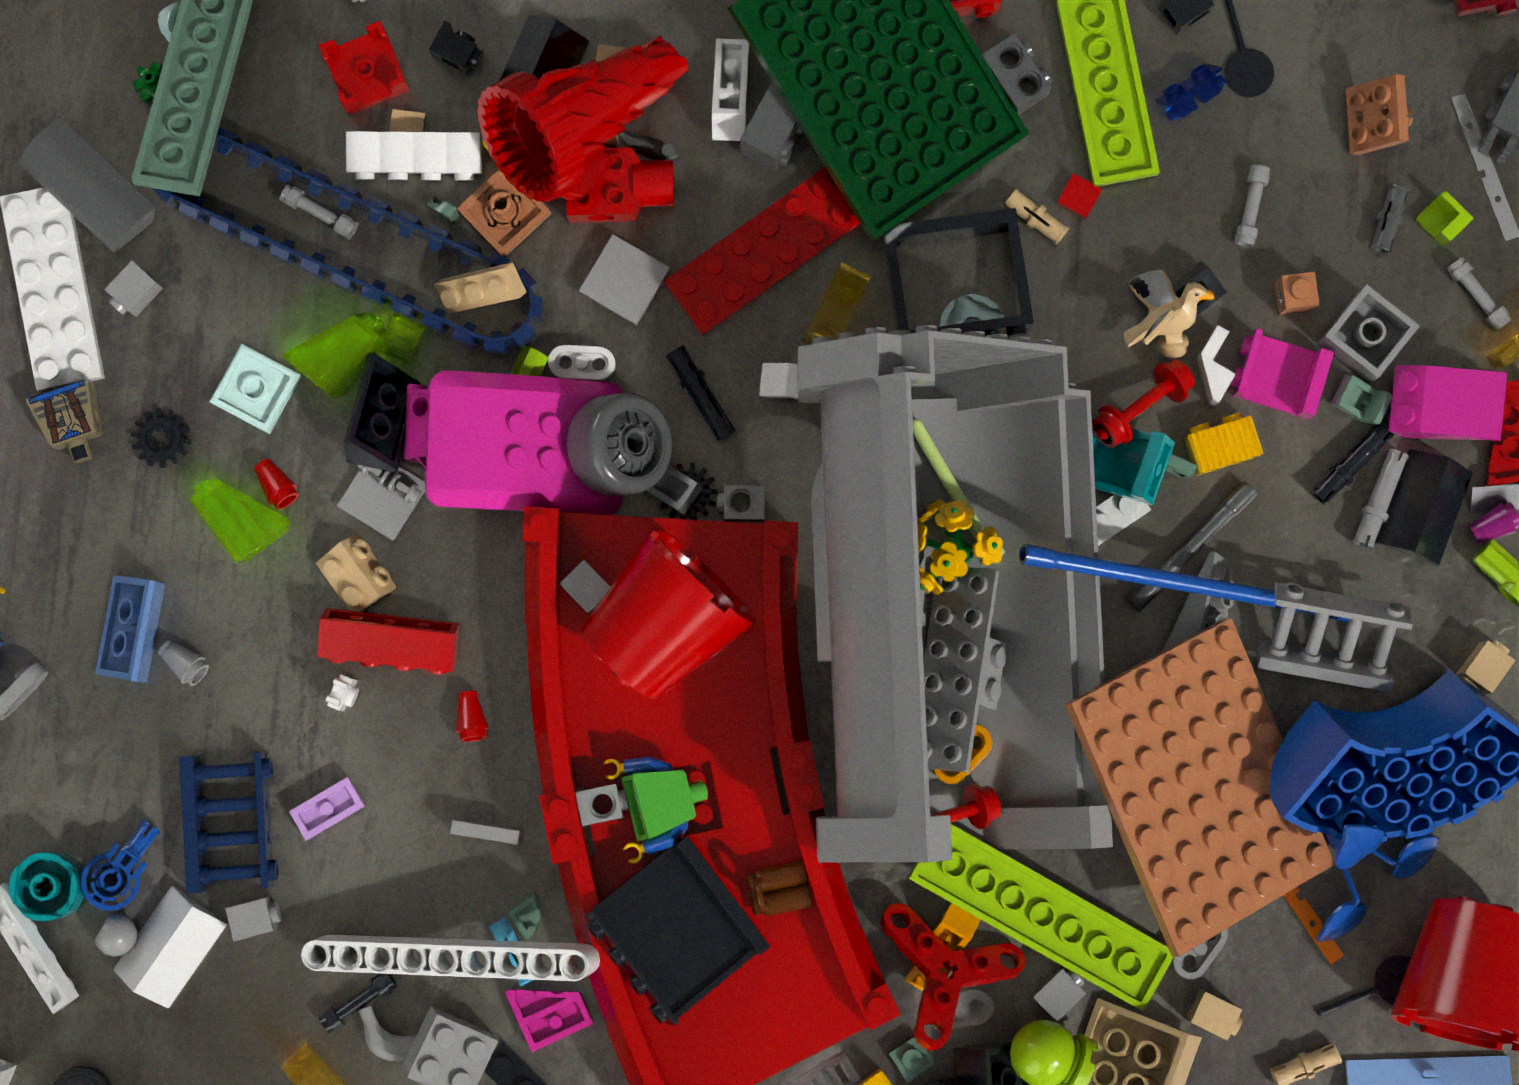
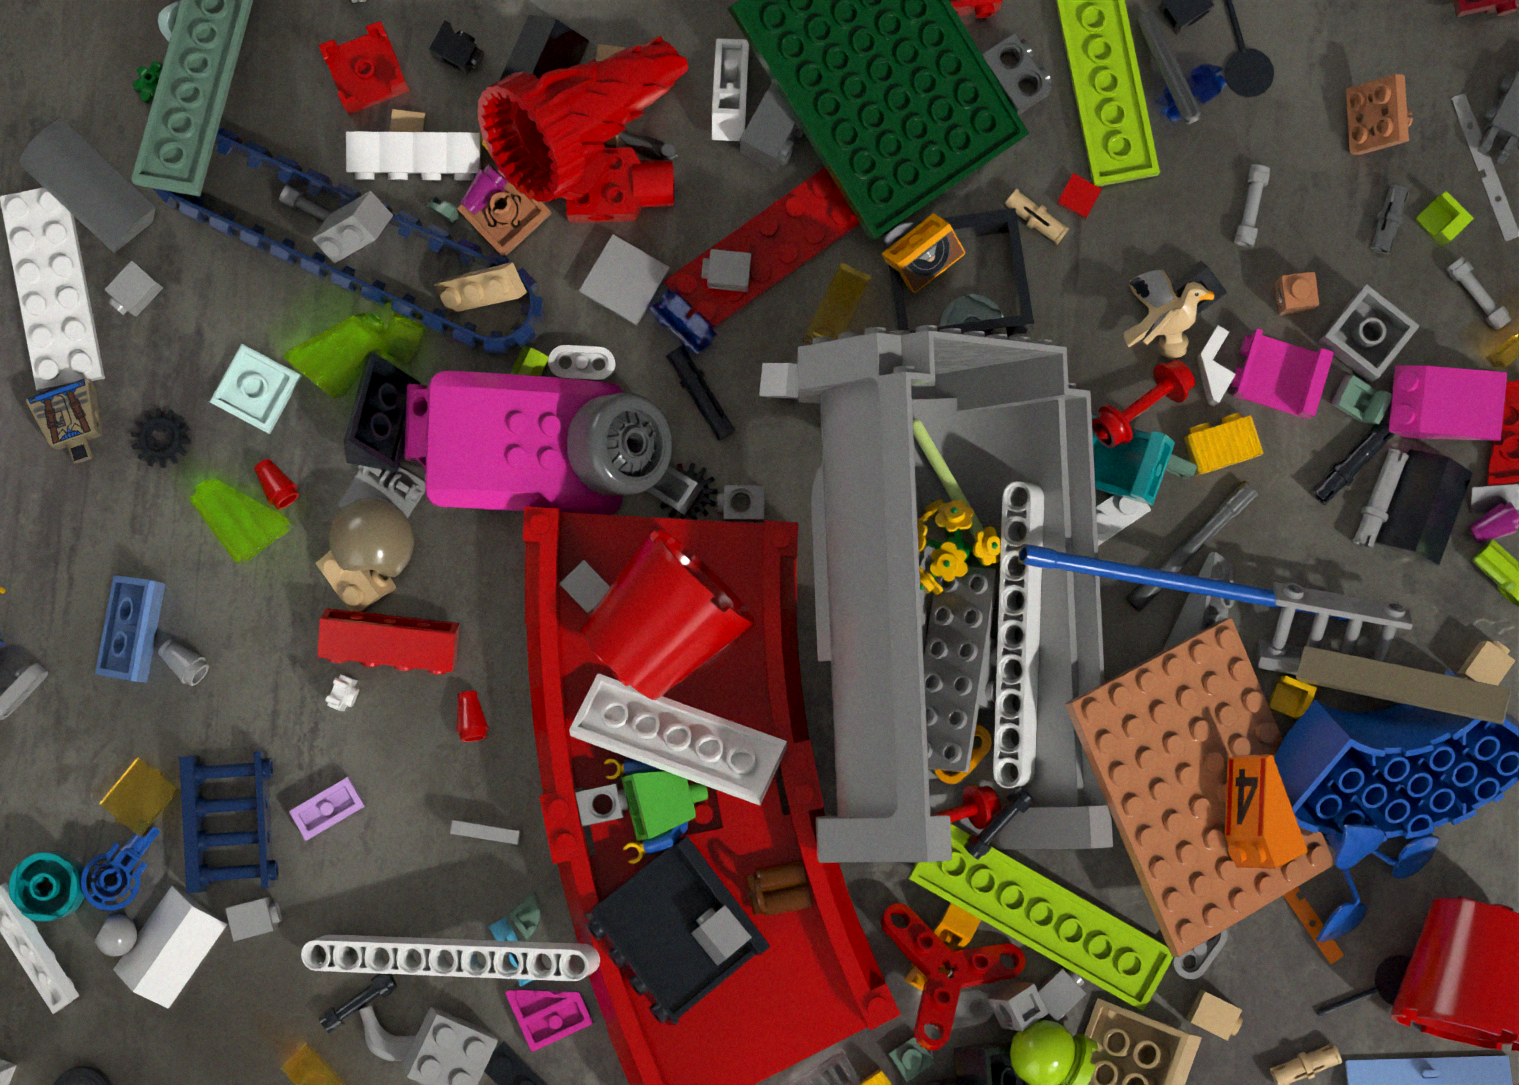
none -> clear yellow piece [99,758,179,837]
none -> light grey brick [312,191,393,263]
none -> dark tan cylinder [329,498,415,577]
none -> magenta cone [460,164,508,215]
none -> white plate [569,673,787,805]
none -> clear blue hinge [649,289,718,354]
none -> light grey brick [691,905,752,966]
none -> light grey brick [702,249,751,292]
none -> panel [881,213,965,293]
none -> black bar [964,786,1034,860]
none -> light grey brick [987,981,1049,1031]
none -> white beam [993,481,1044,788]
none -> dark grey axle [1138,11,1201,124]
none -> orange slope [1225,754,1308,869]
none -> yellow panel [1268,676,1317,720]
none -> dark tan tile [1296,646,1511,725]

